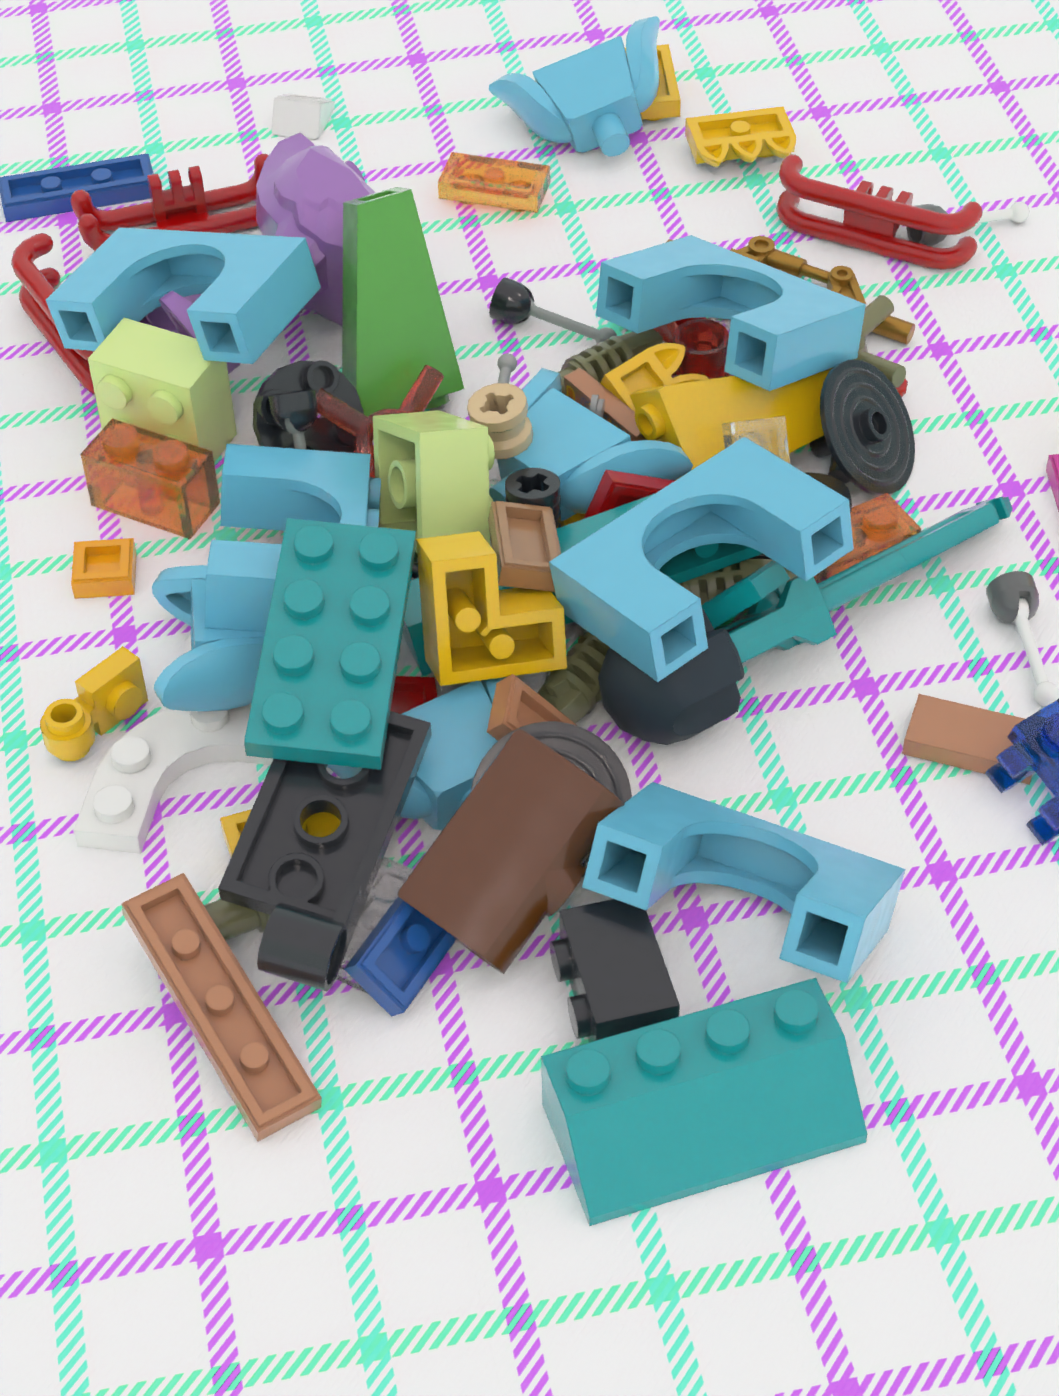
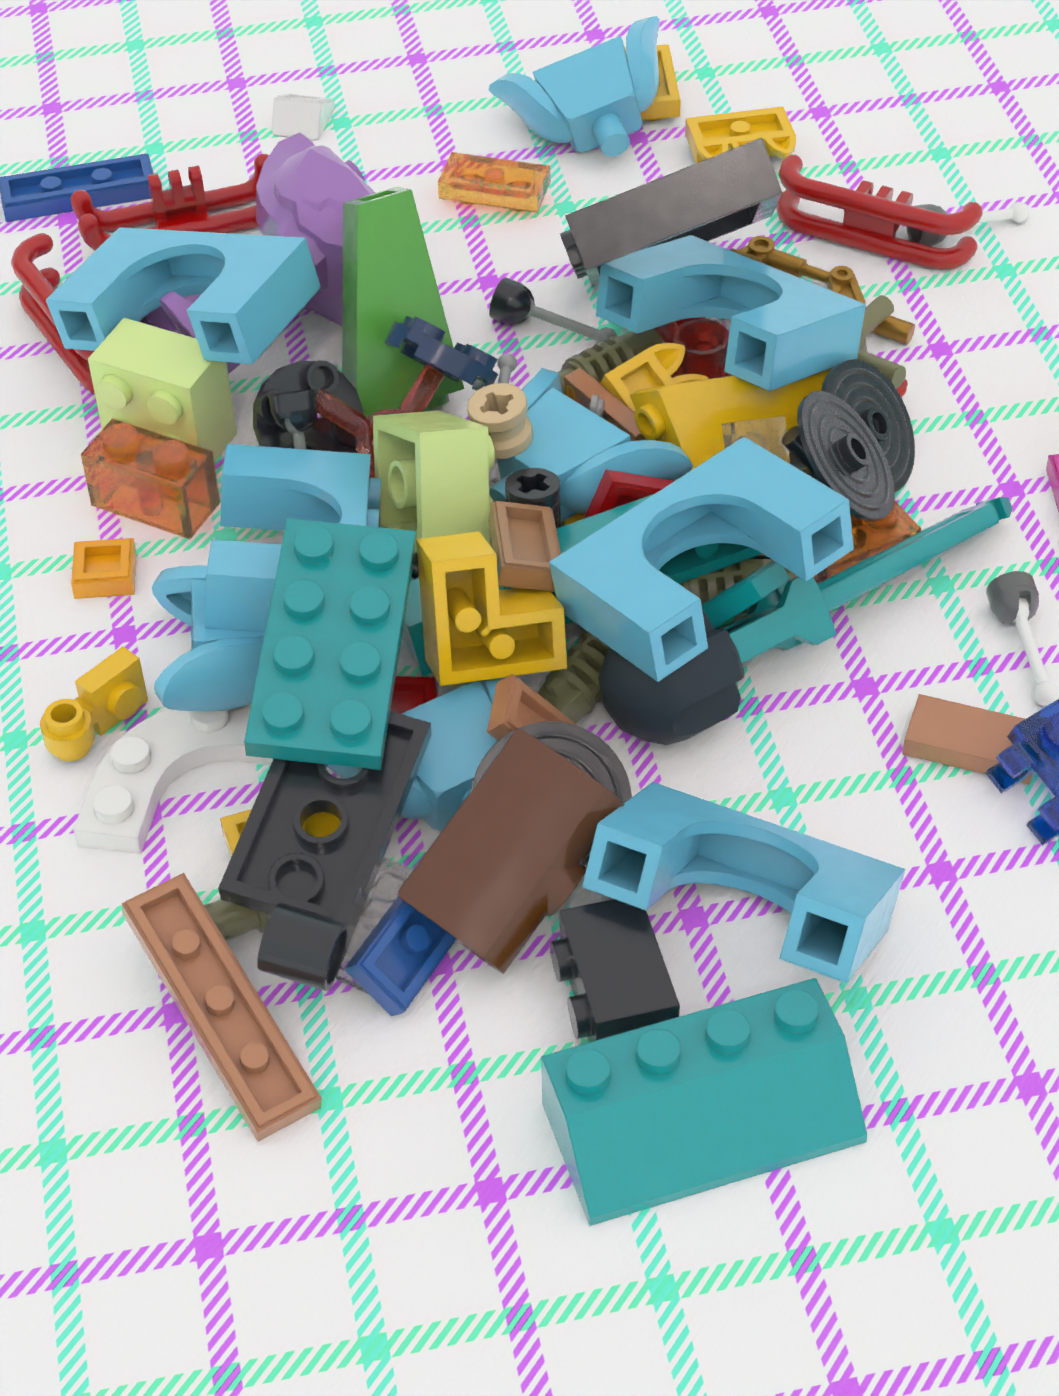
none -> dark blue plate [384,316,498,391]
none -> window [560,137,783,287]
none -> black shield [782,391,895,522]

